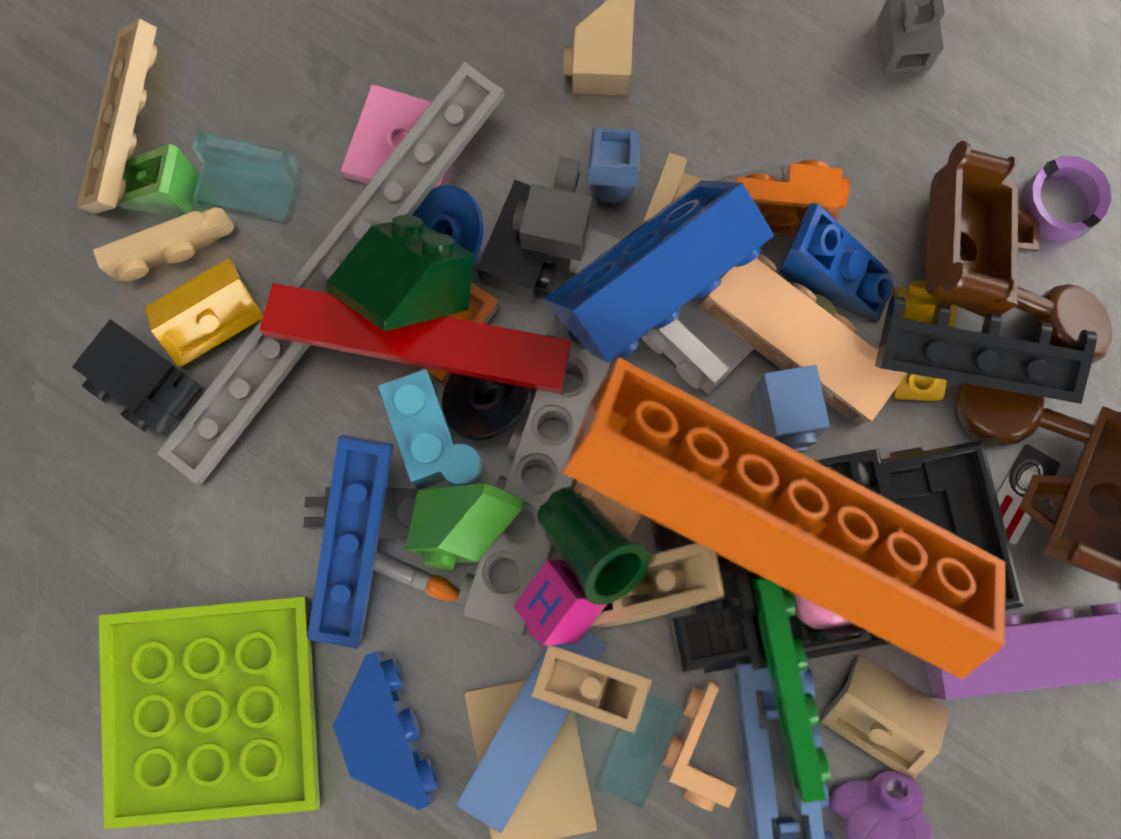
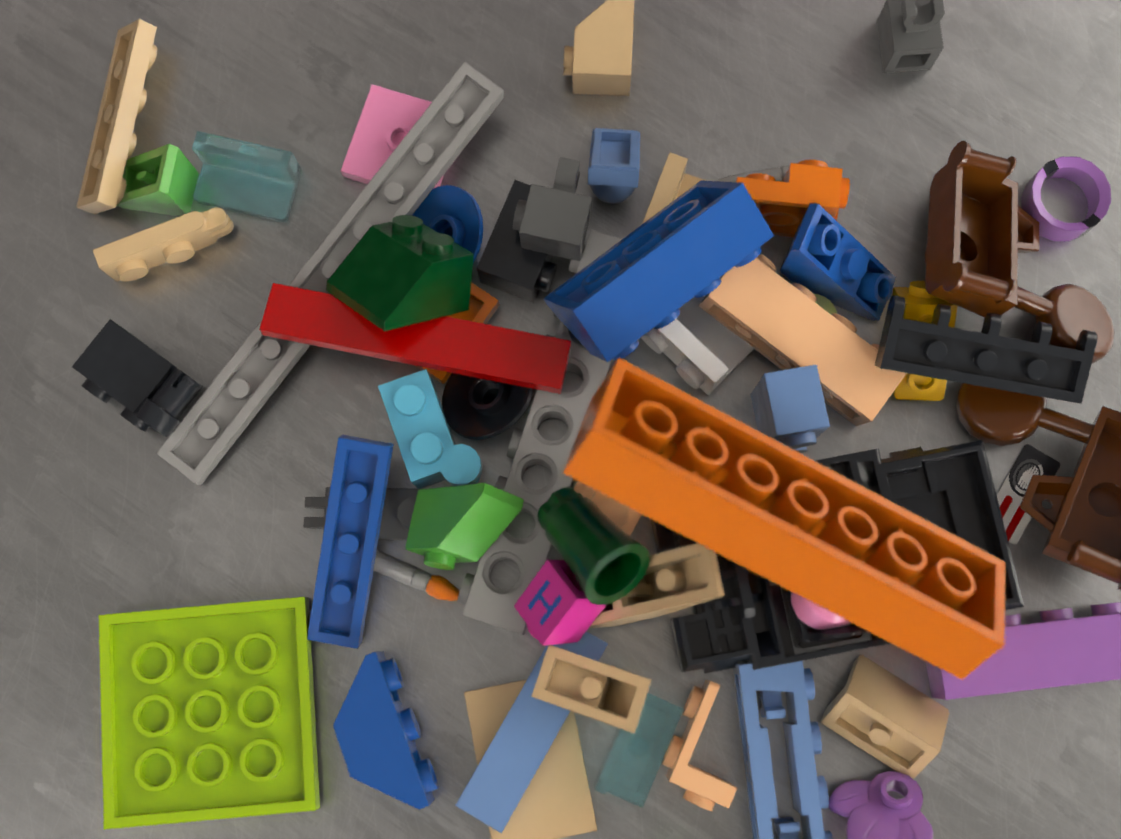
yellow panel [145,258,264,368] -> none
green plate [750,576,831,804] -> none

